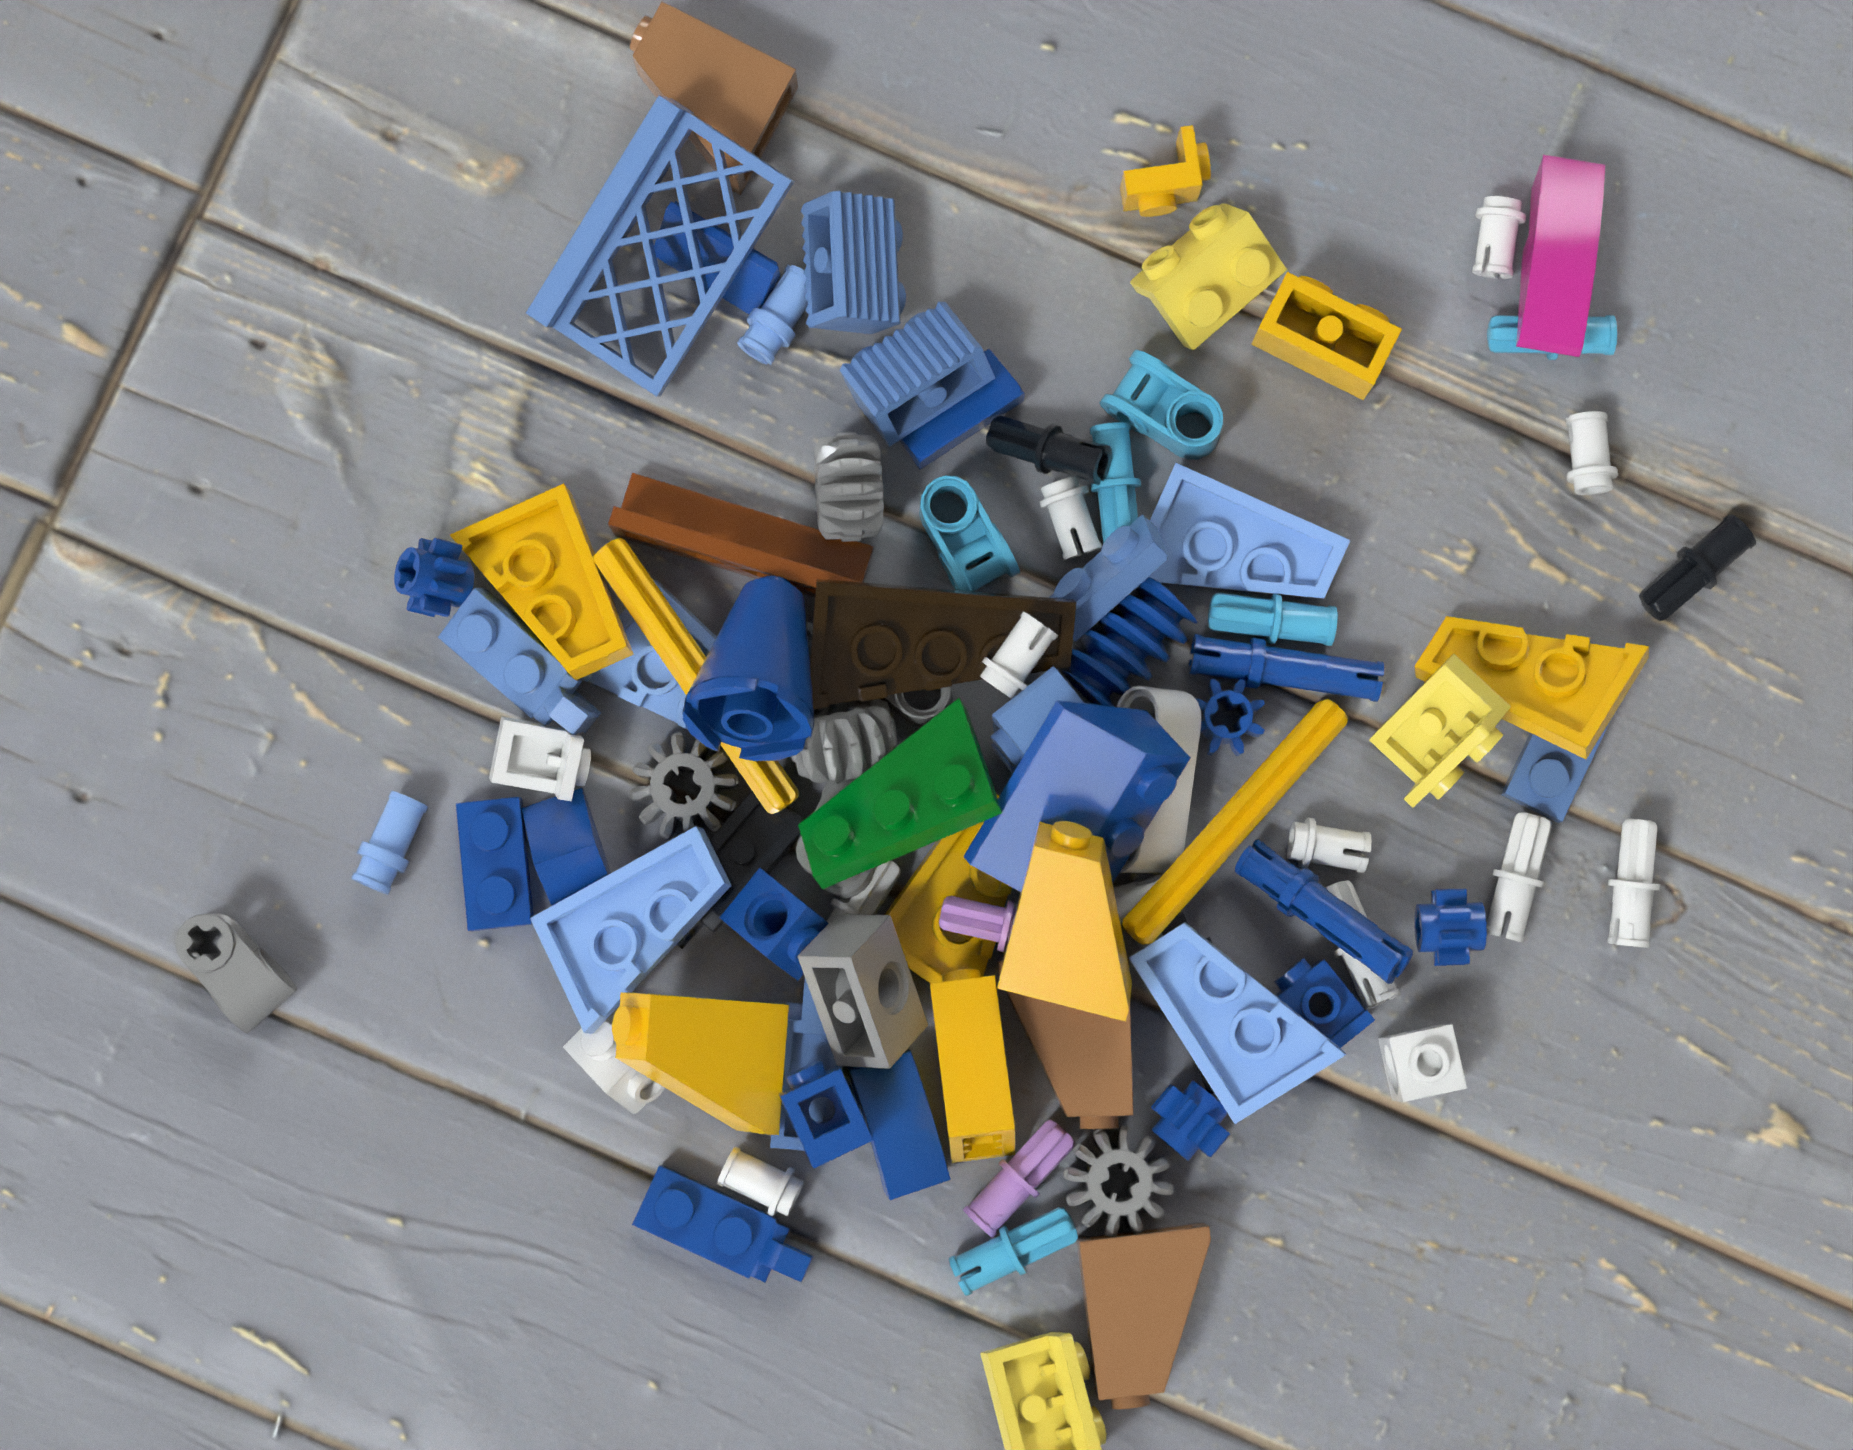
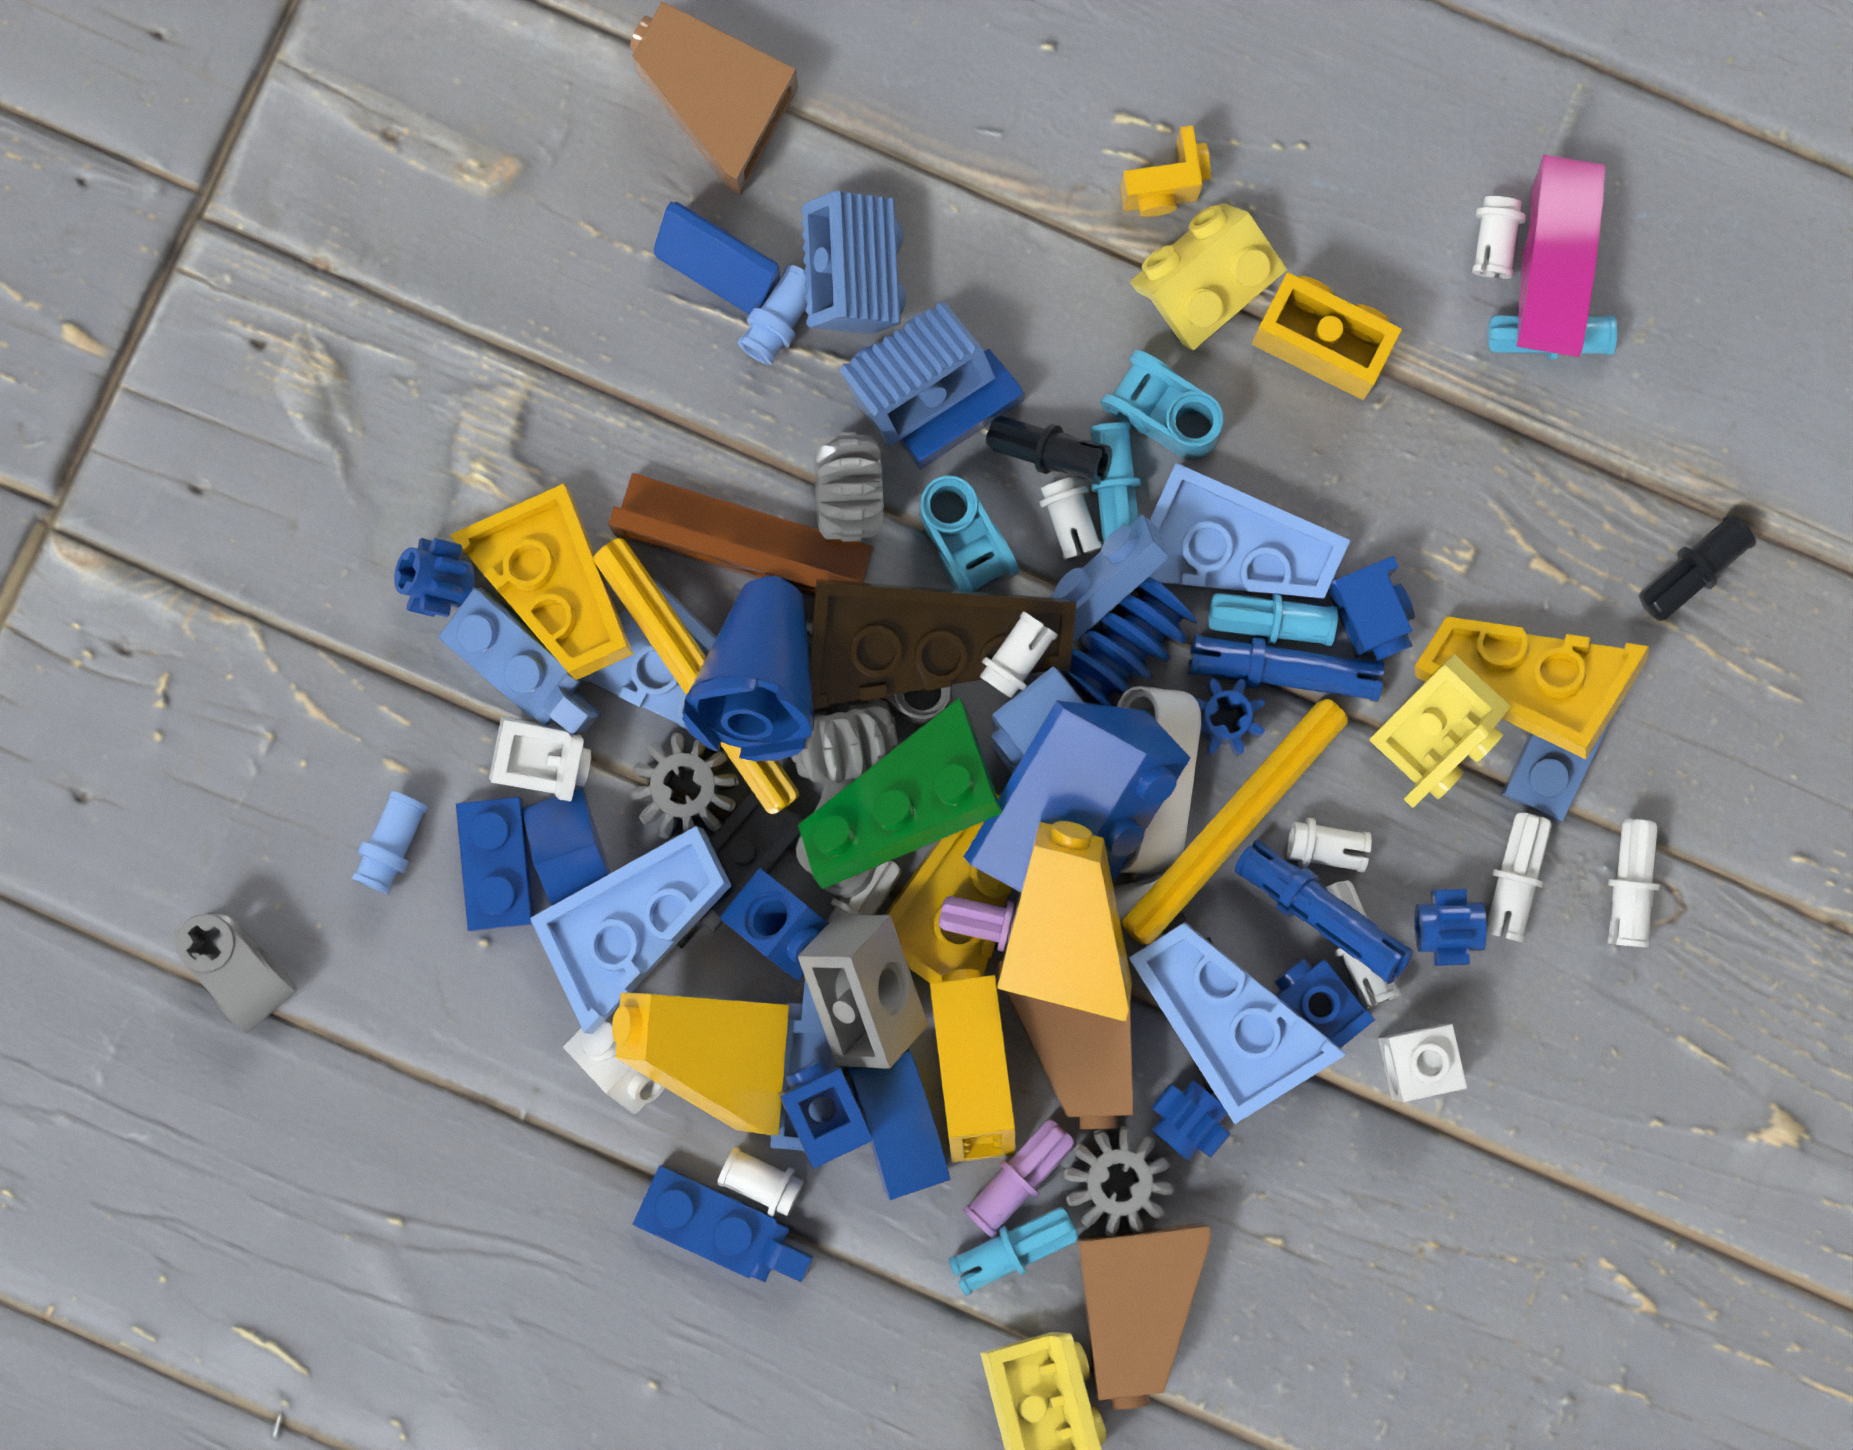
medium blue fence [526,95,795,397] -> none
white pin [1566,411,1618,495] -> none
none -> blue brick [1328,556,1415,661]

